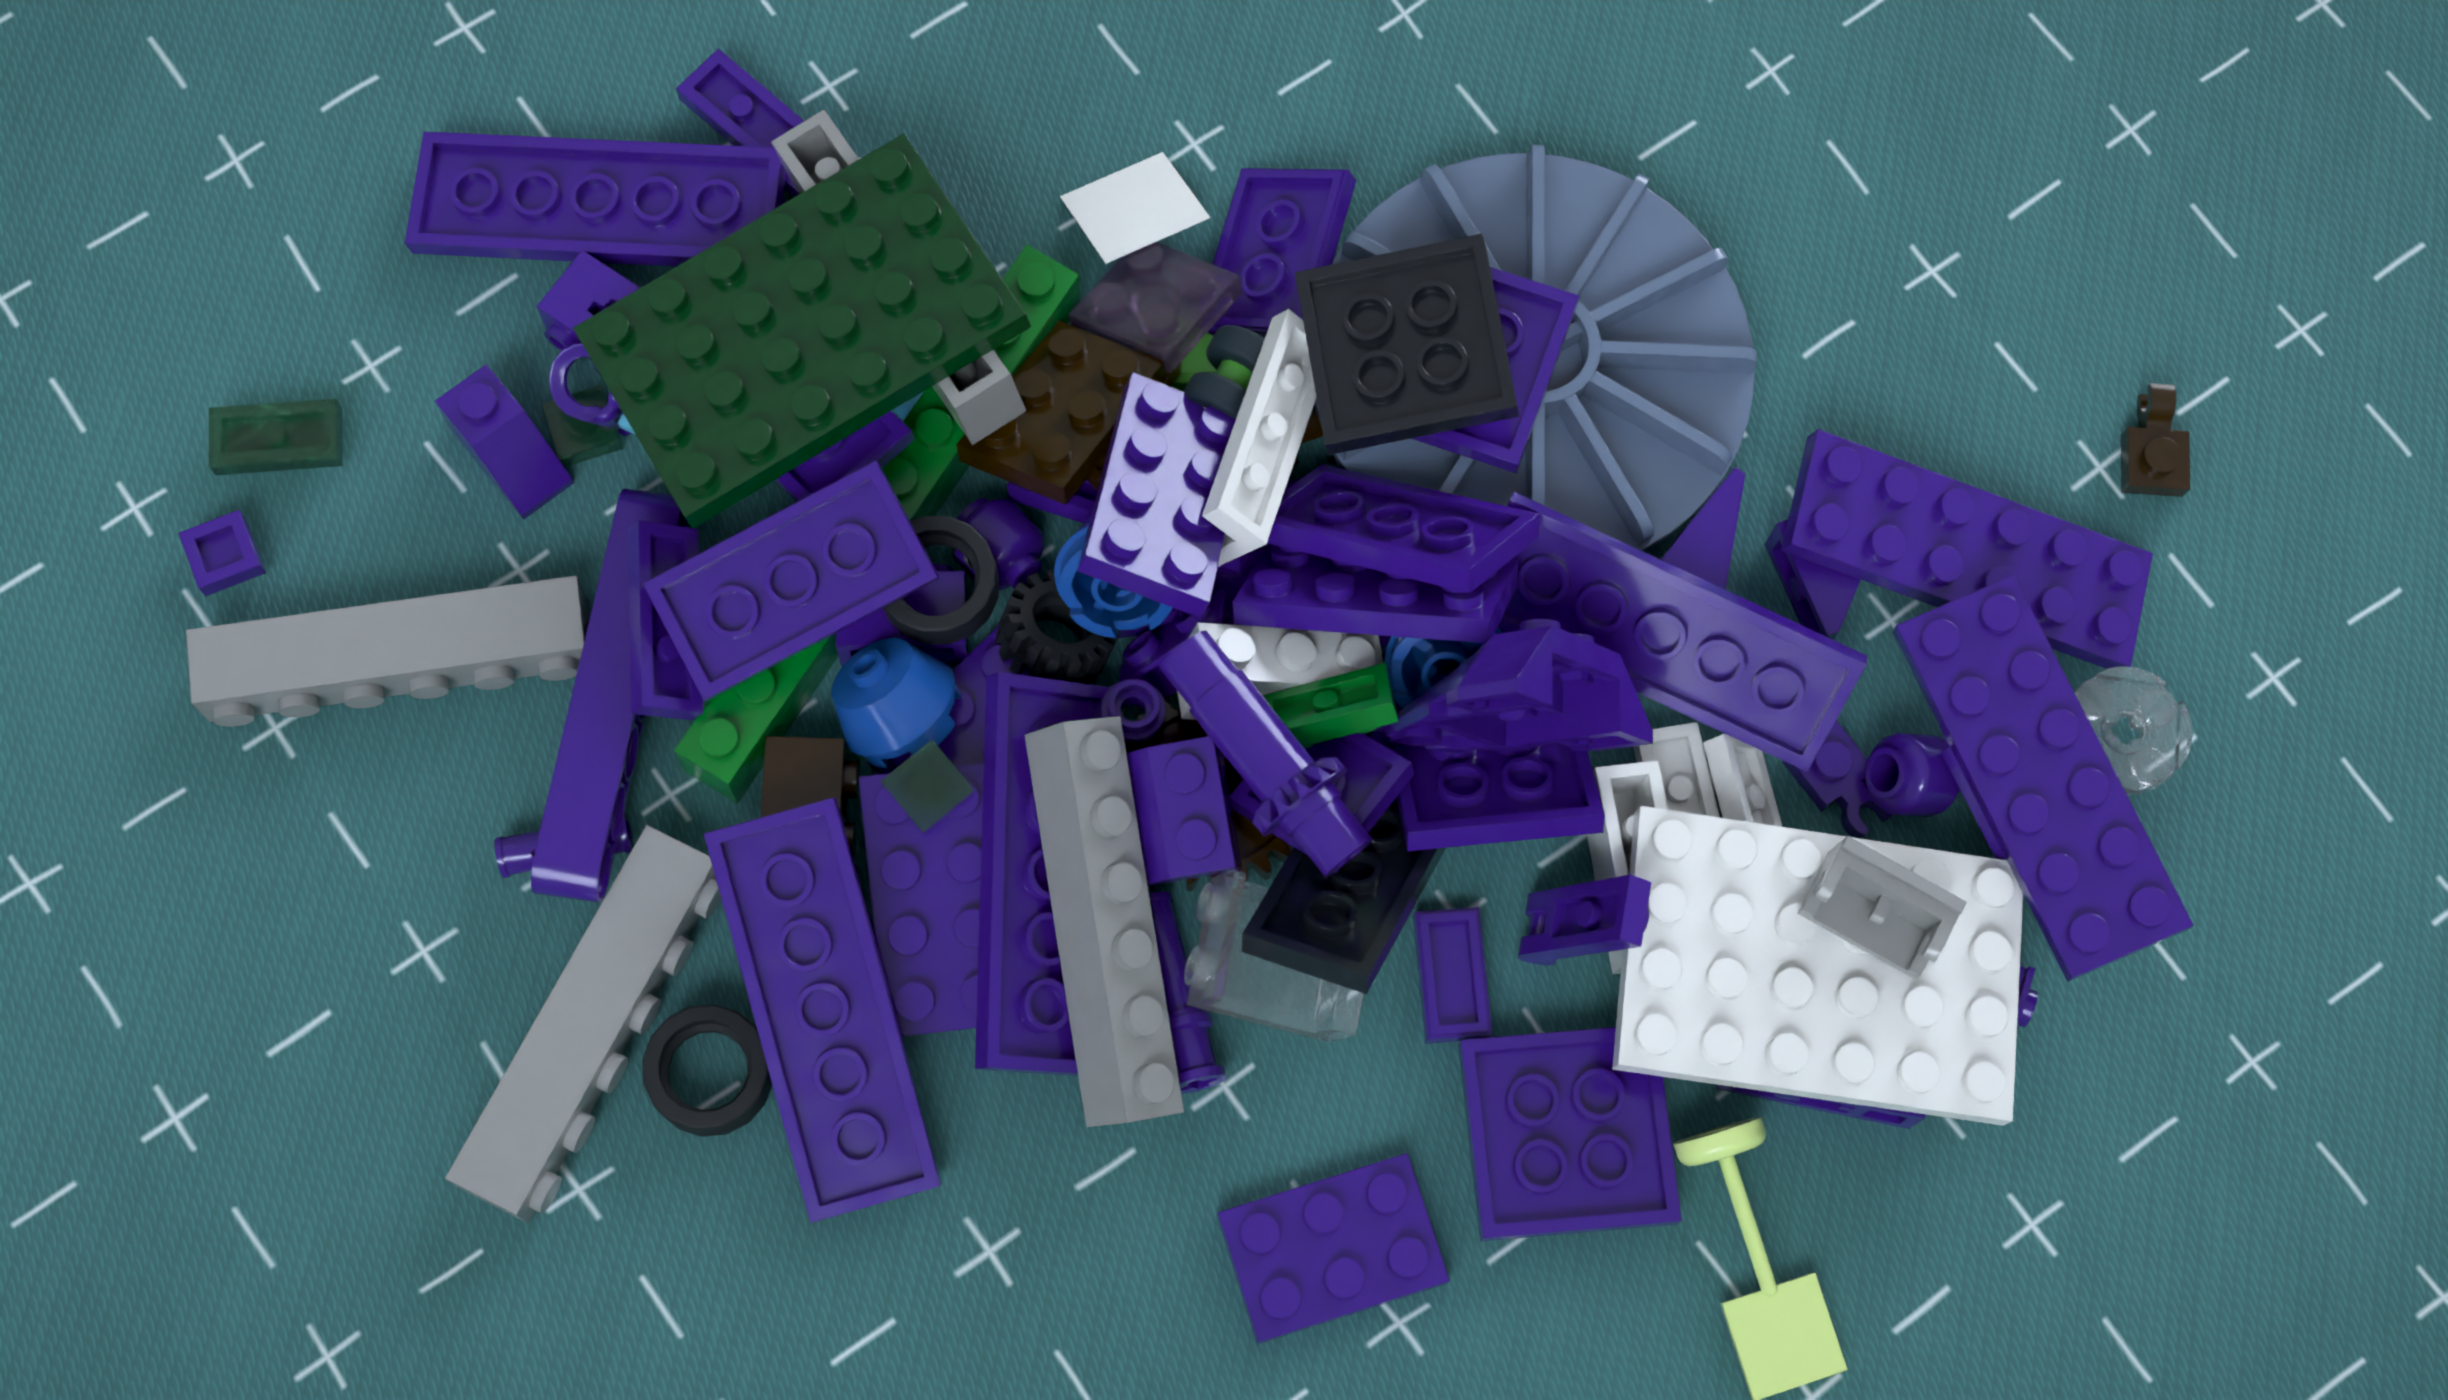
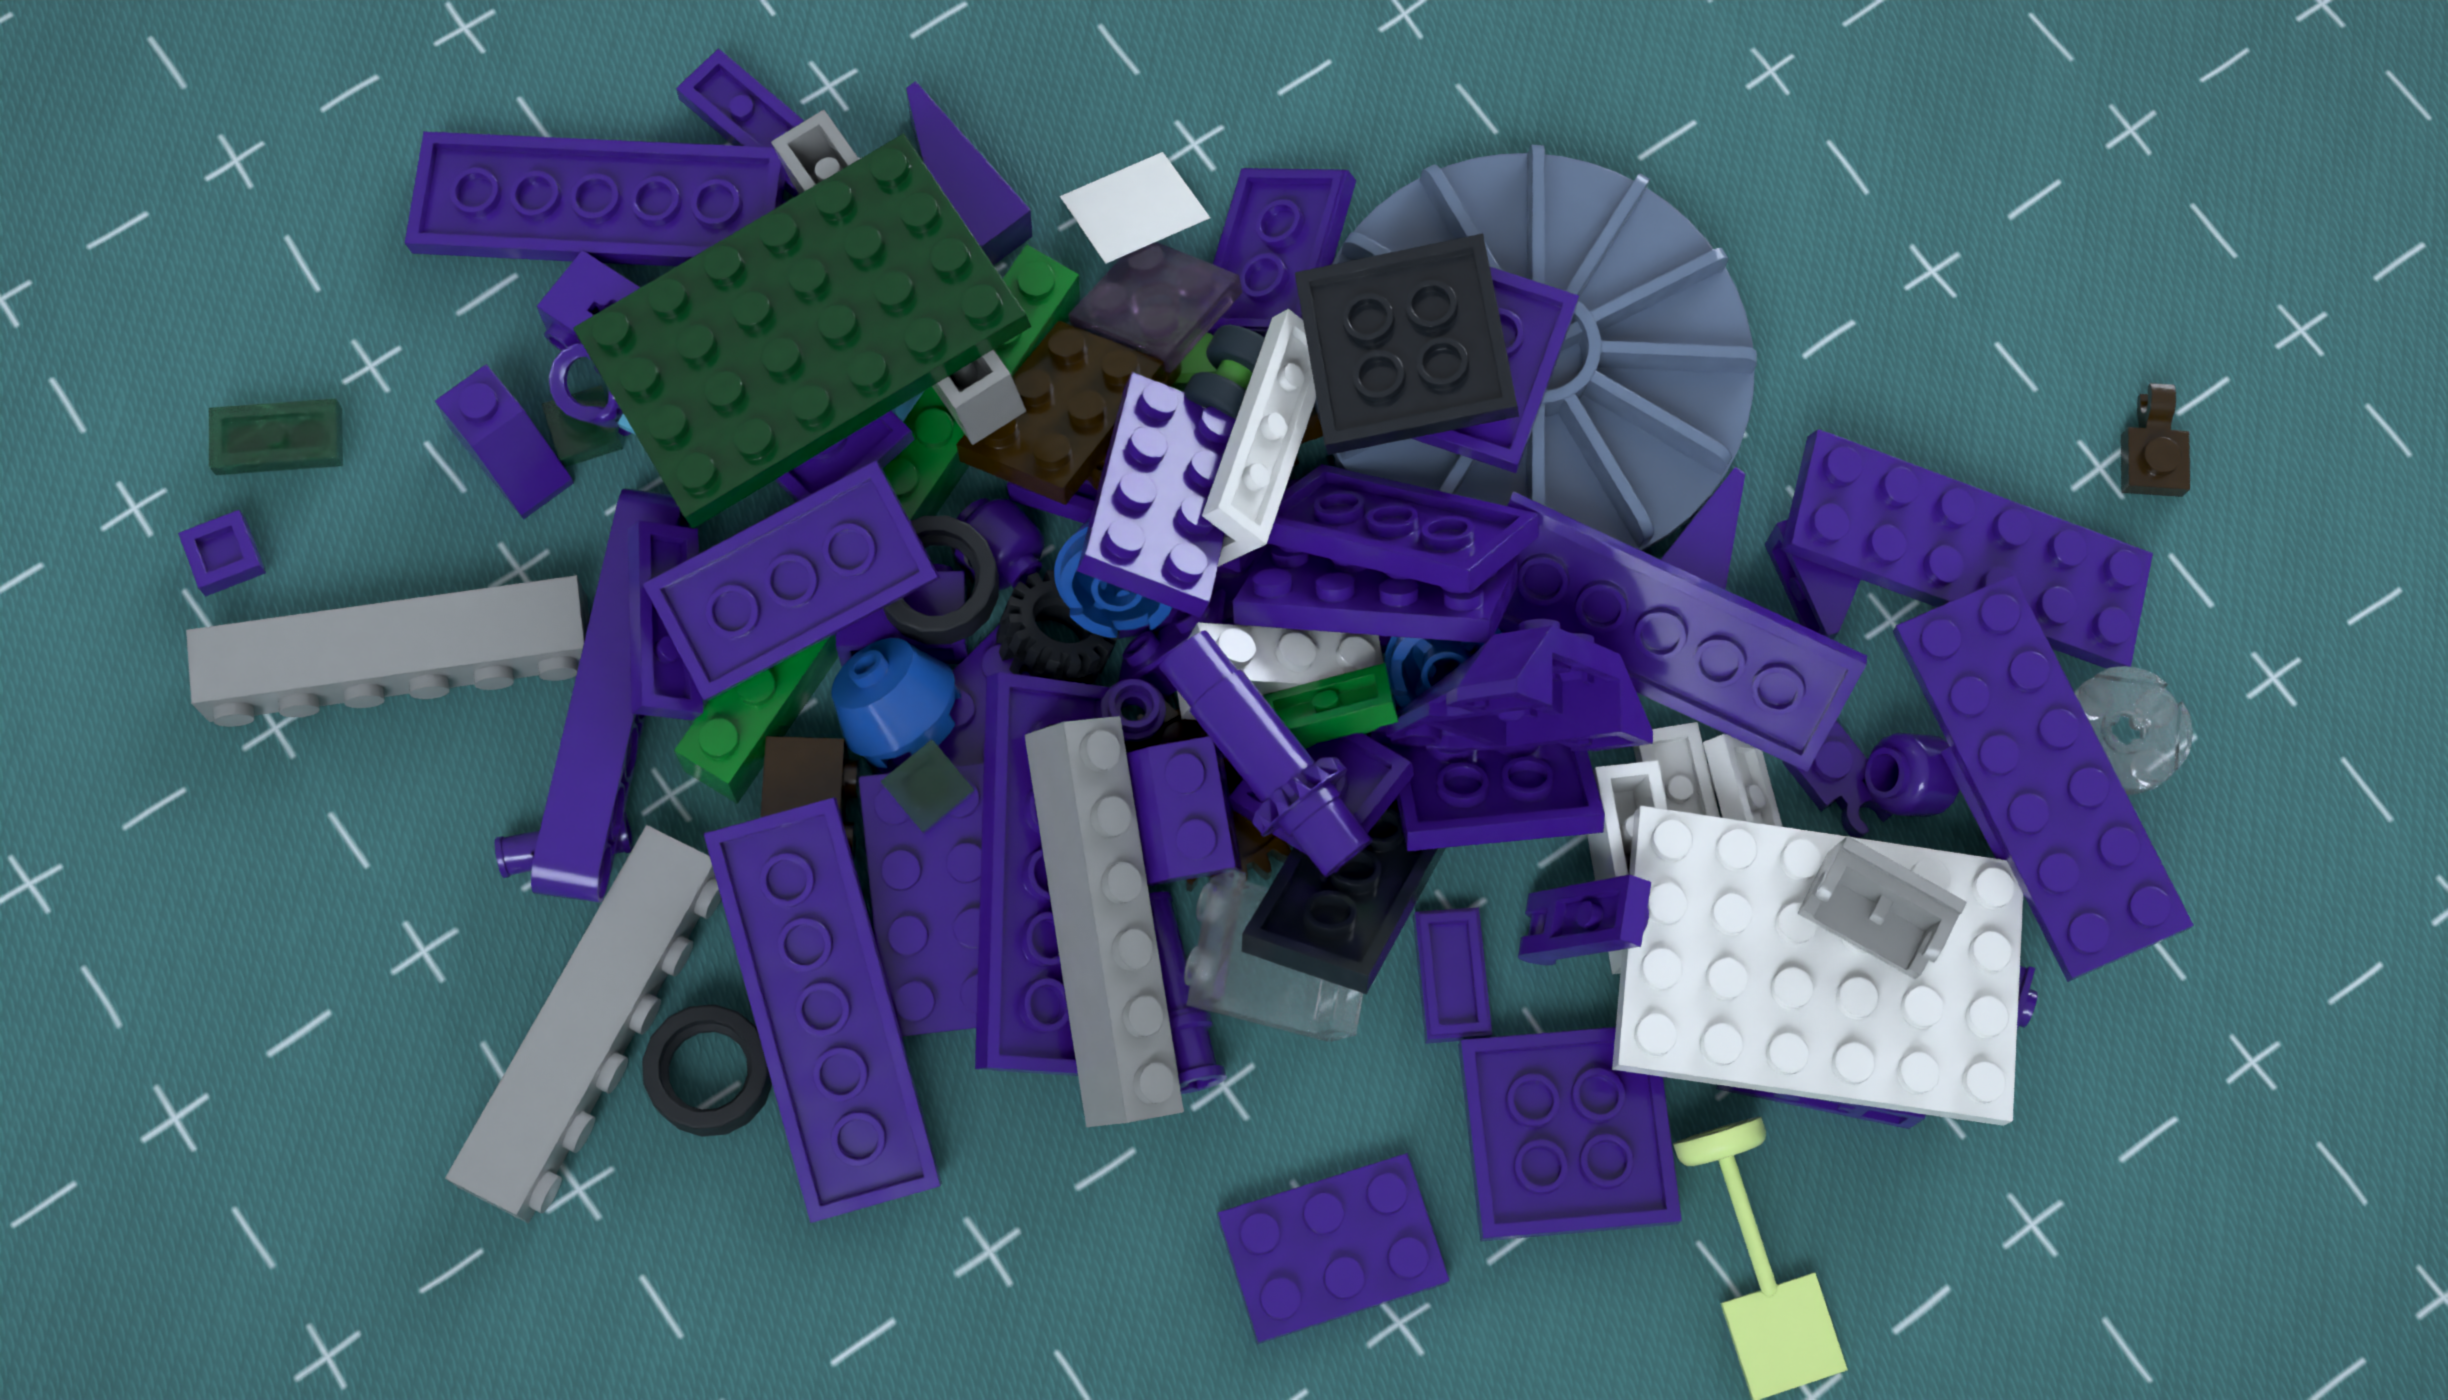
none -> dark purple slope [906,81,1032,266]

